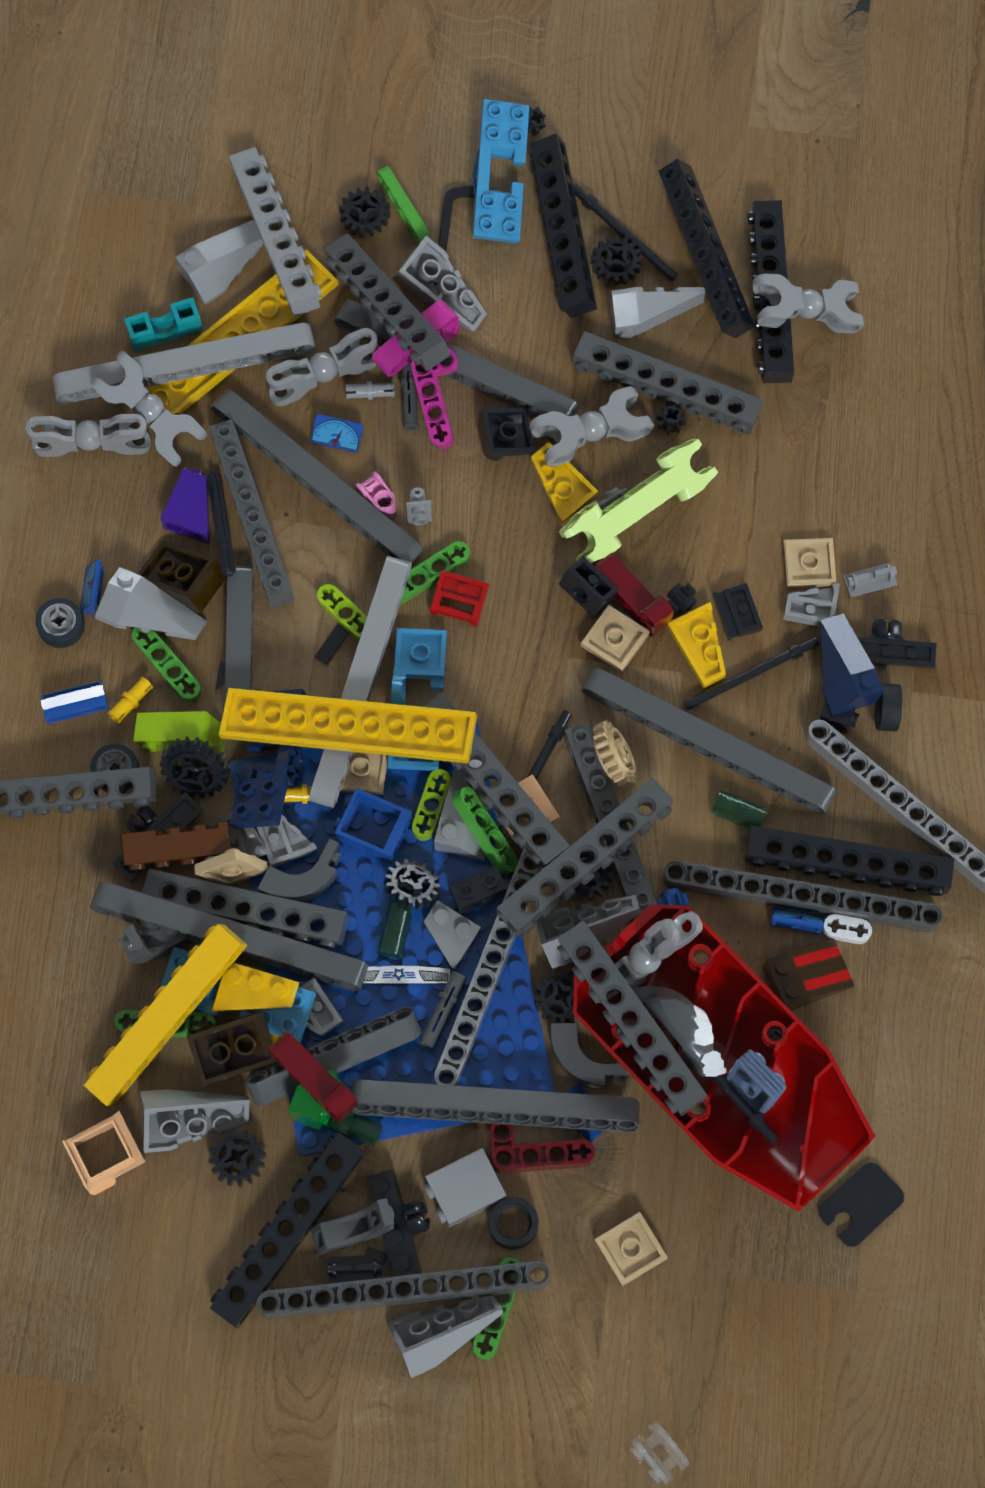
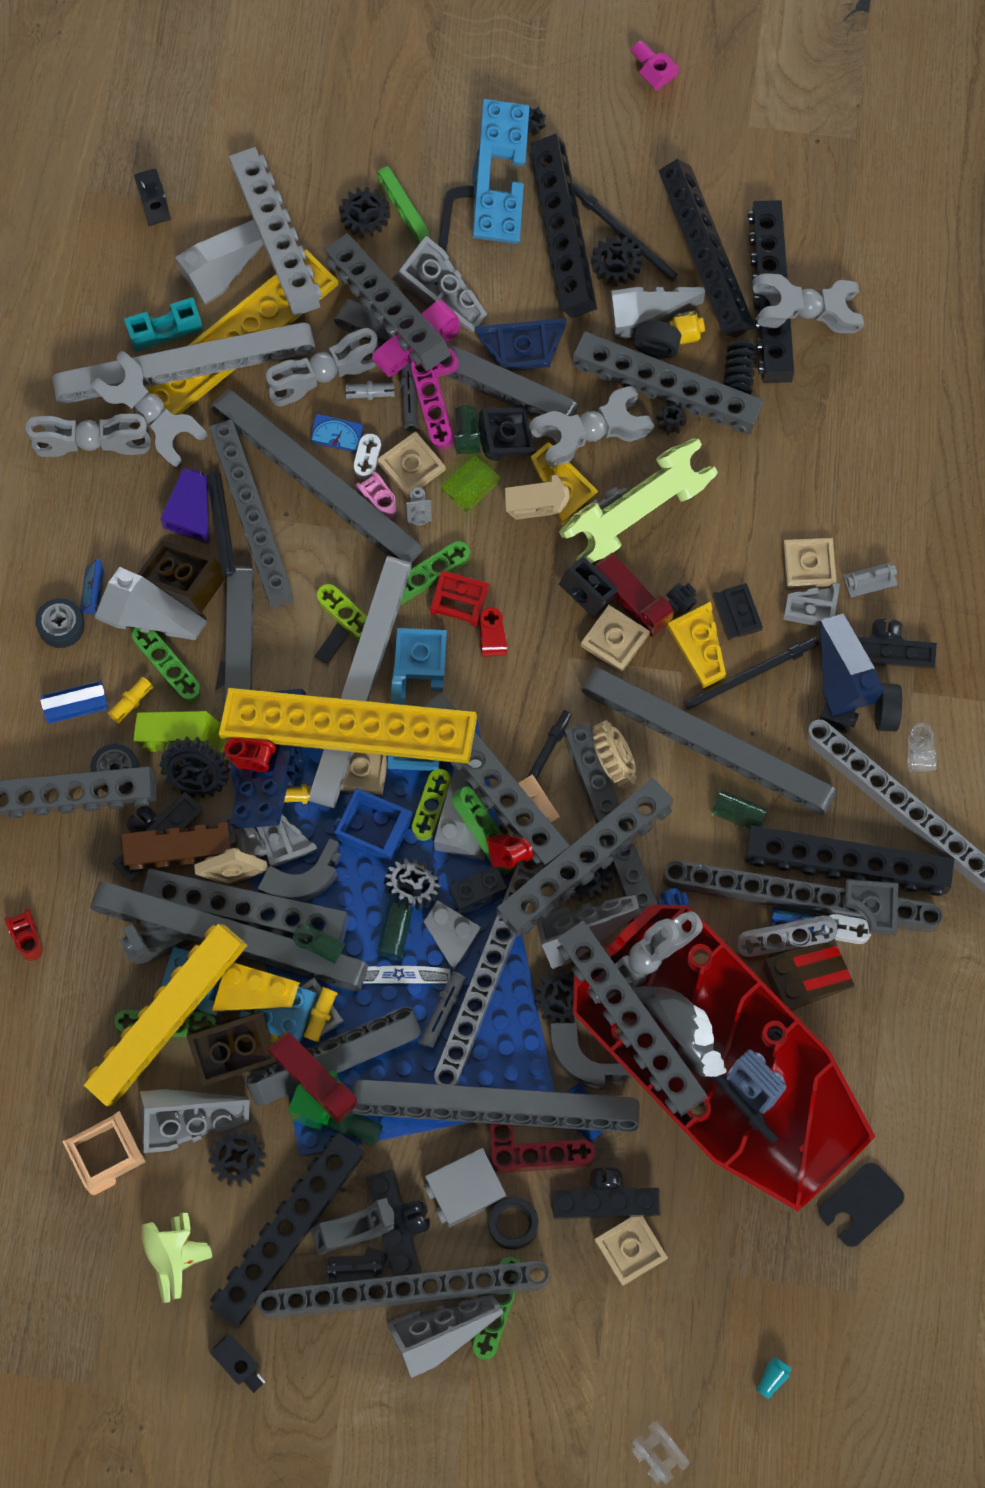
none -> red piece [4,908,43,961]
none -> black torso [134,169,171,226]
none -> yellowish green piece [141,1213,212,1303]
none -> black torso [209,1333,265,1393]
none -> red piece [224,737,276,773]
none -> clear green piece [293,923,346,964]
none -> yellow pin [303,987,338,1042]
none -> white beam [354,434,381,480]
none -> tan plate [377,431,446,498]
none -> clear neon green plate [441,455,500,513]
none -> clear green piece [455,405,480,454]
none -> dark blue wing [475,318,567,371]
none -> red piece [480,607,507,657]
none -> red piece [486,834,533,869]
none -> tan piece [505,475,569,520]
none -> black plate [553,1167,660,1219]
none -> dark pink piece [631,40,680,91]
none -> black tyre [633,320,682,359]
none -> yellow head [669,311,705,344]
none -> black piece [723,340,758,394]
none -> light grey beam [738,916,837,957]
none -> teal cone [756,1356,792,1399]
none -> dark grey tile [845,879,898,935]
none -> clear piece [907,723,937,773]

